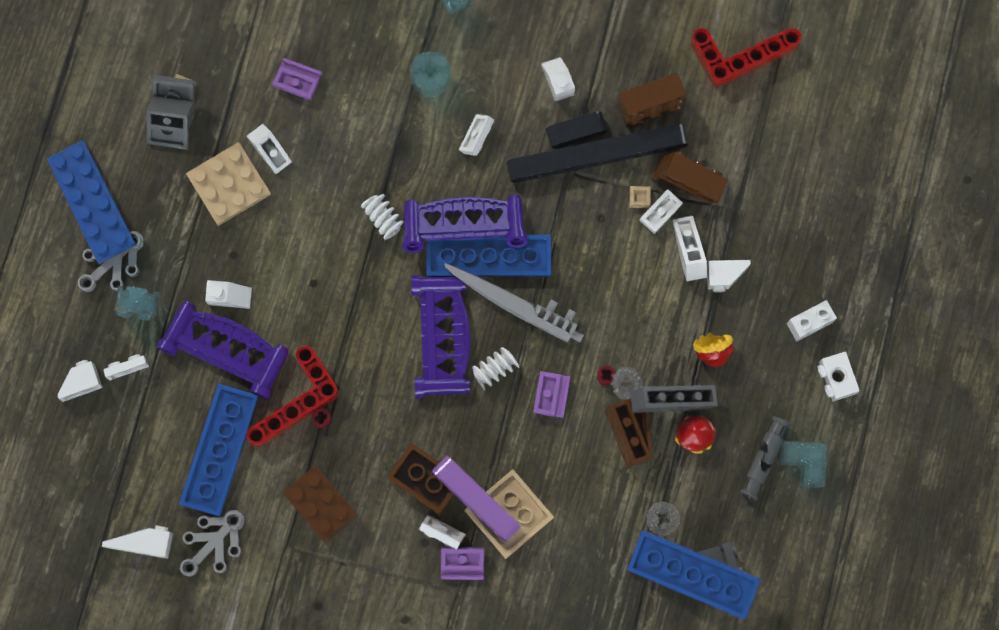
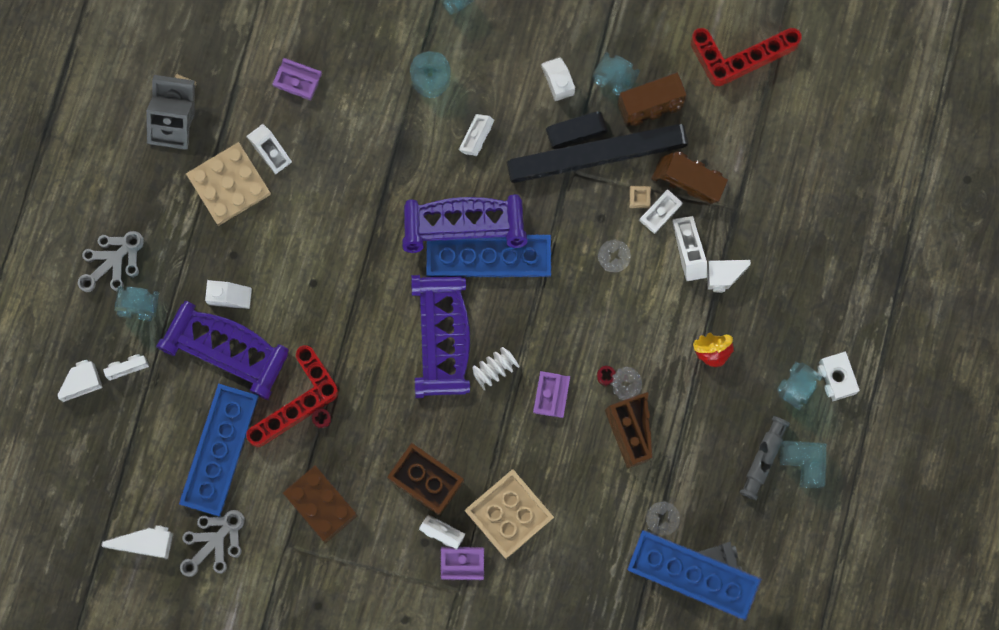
blue plate [47,140,136,264] -> none
white piece [361,194,404,240] -> none
medium lavender beam [432,456,521,543] -> none
light grey piece [445,263,584,342] -> none
dark grey brick [630,385,718,413] -> none
red hair [675,416,715,454] -> none
white brick [787,300,837,341] -> none
none -> clear light blue brick [593,52,640,96]
none -> clear gear [598,239,631,272]
none -> clear light blue brick [777,362,823,410]

